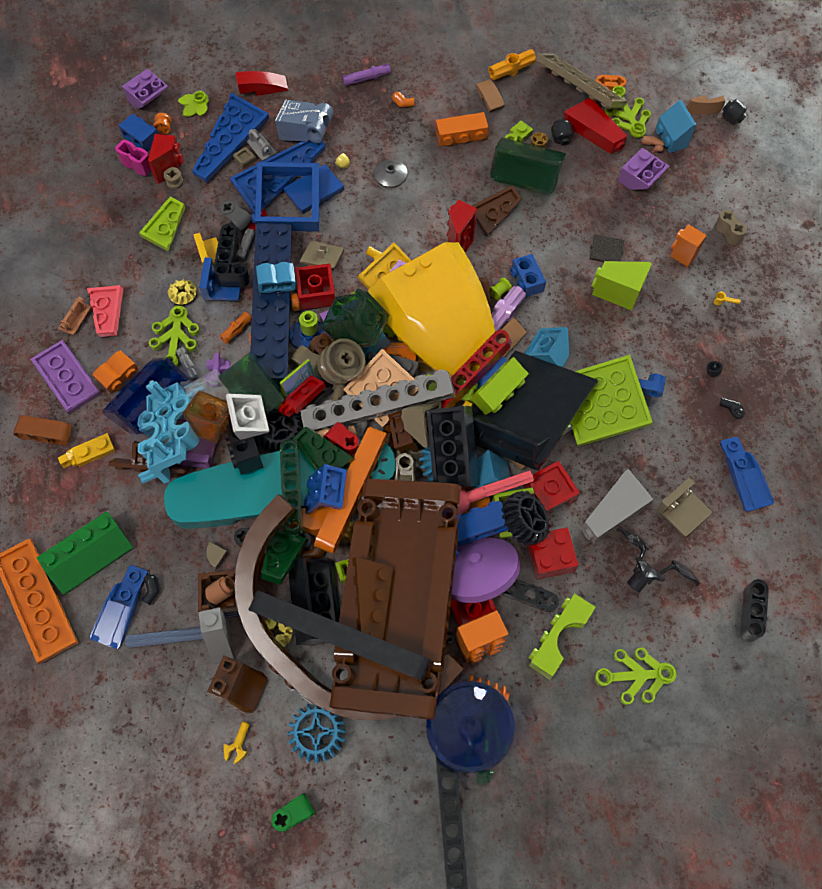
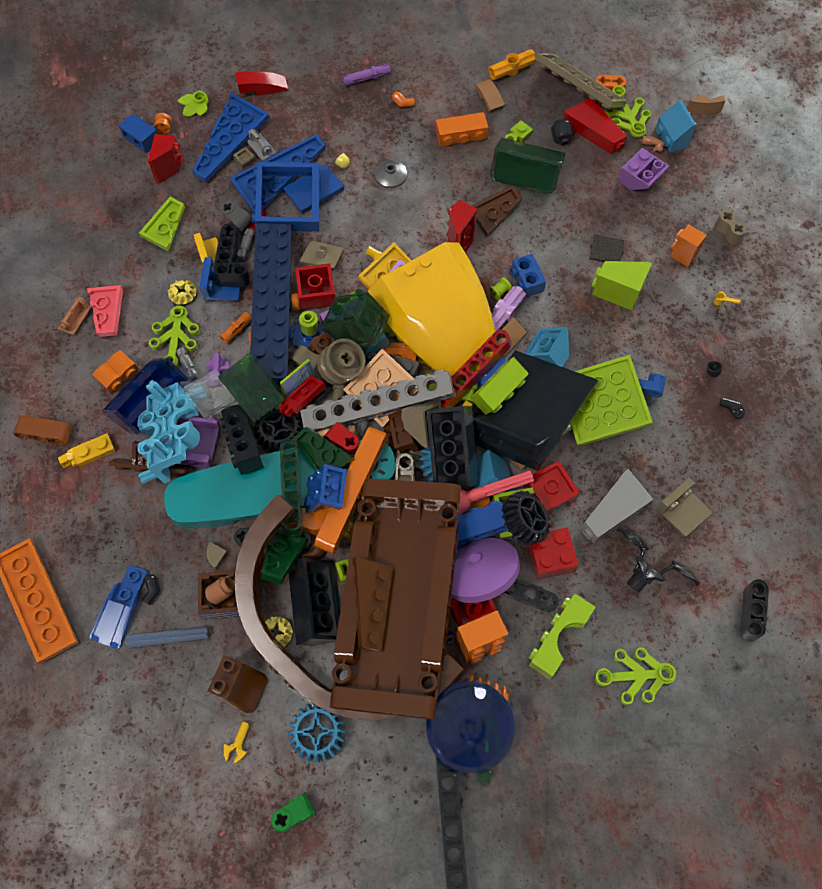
medium lavender tile [30,340,101,414] -> none
green slope [36,511,134,596] -> none
dark pink brick [115,140,151,176] -> none
medium lavender slope [122,68,169,109] -> none
dark tan wheel [164,167,183,190] -> none
clear orange slope [183,390,230,444] -> none
light grey slope [198,608,234,664] -> none
white slope [226,394,269,440] -> none
black beam [248,590,431,681] -> none
dark azure brick [256,262,296,293] -> none
sand blue piece [275,100,334,143] -> none
pearl gold wheel [530,132,548,154] -> none
blue piece [720,436,774,512] -> none
black head [722,99,747,124] -> none

